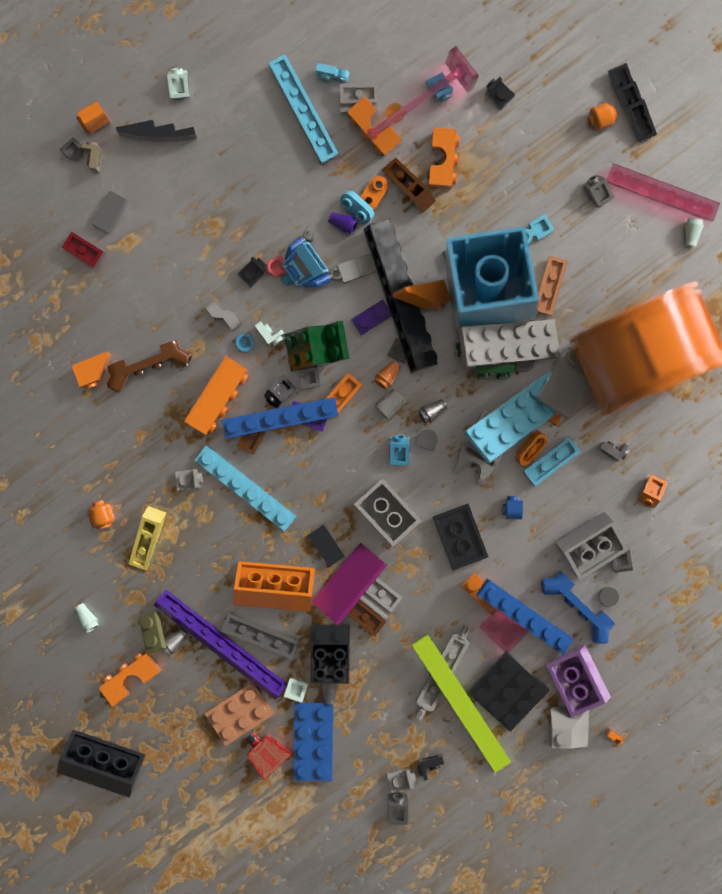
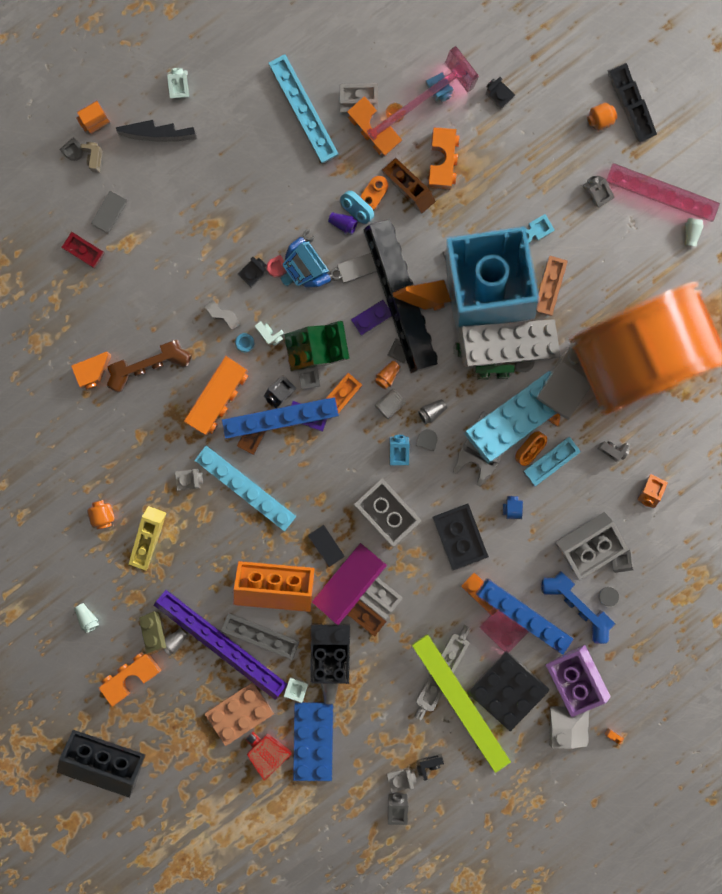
medium azure plate [316,63,349,81] -> none

